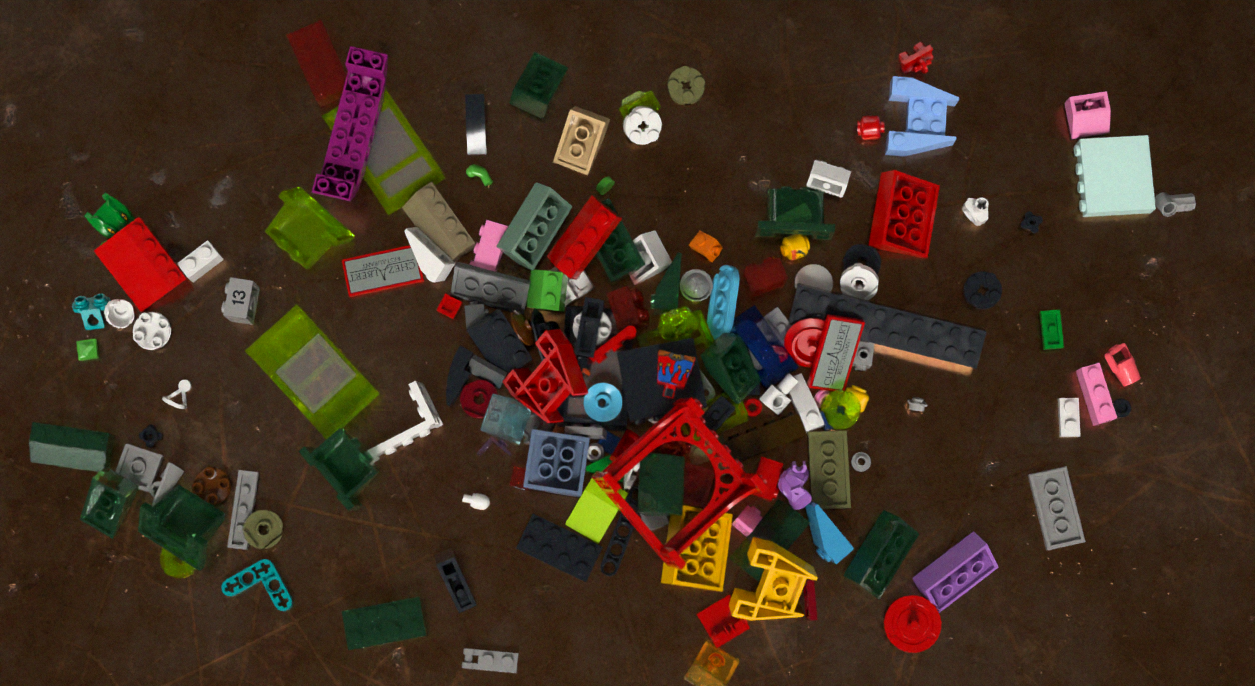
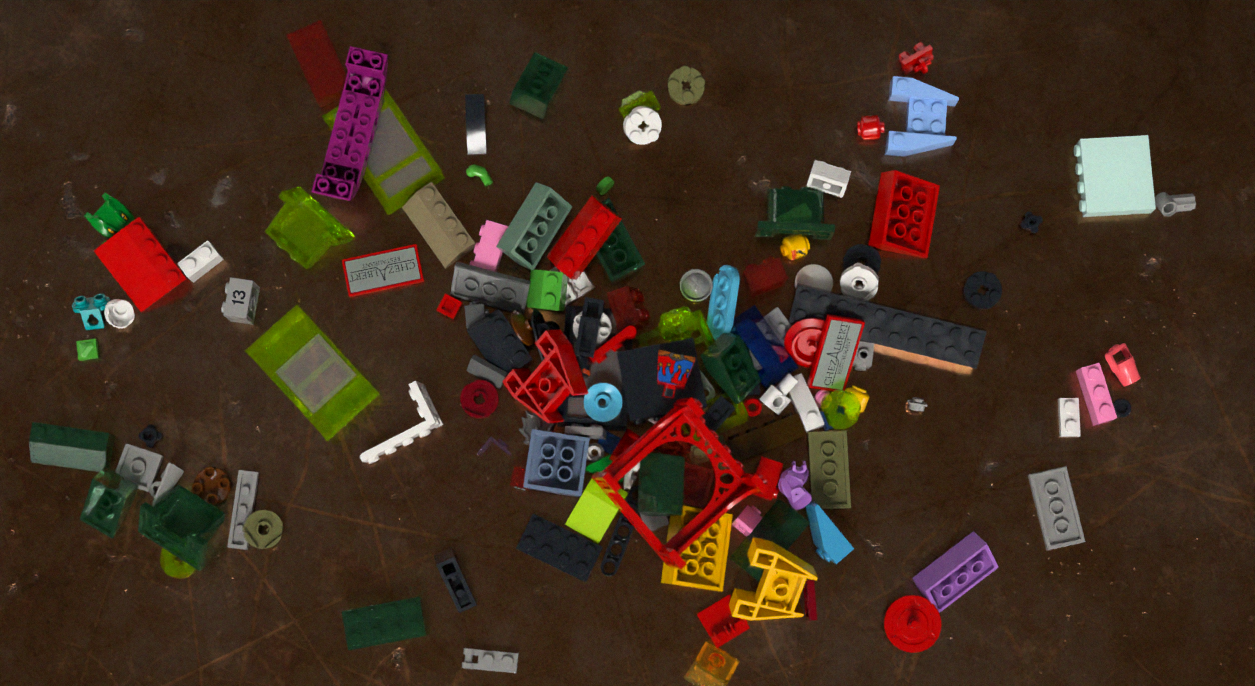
white dish [133,312,171,350] -> none
white piece [162,380,192,409] -> none
teal beam [221,559,293,611] -> none
clear green windscreen [298,428,380,511] -> none
white slope [404,227,456,283] -> none
black slope [446,345,474,408] -> none
white cylinder [462,493,490,510] -> none
clear light blue brick [480,394,531,445] -> none
tan slope [553,106,610,175] -> none
white slope [617,231,673,285] -> none
clear green slope [650,253,682,316] -> none
orange bracket [689,230,723,262] -> none
clear green slope [843,510,919,600] -> none
light grey plate [851,452,871,472] -> none
white piece [962,198,989,226] -> none
green plate [1039,310,1064,350] -> none
bright pink slope [1064,91,1110,139] -> none

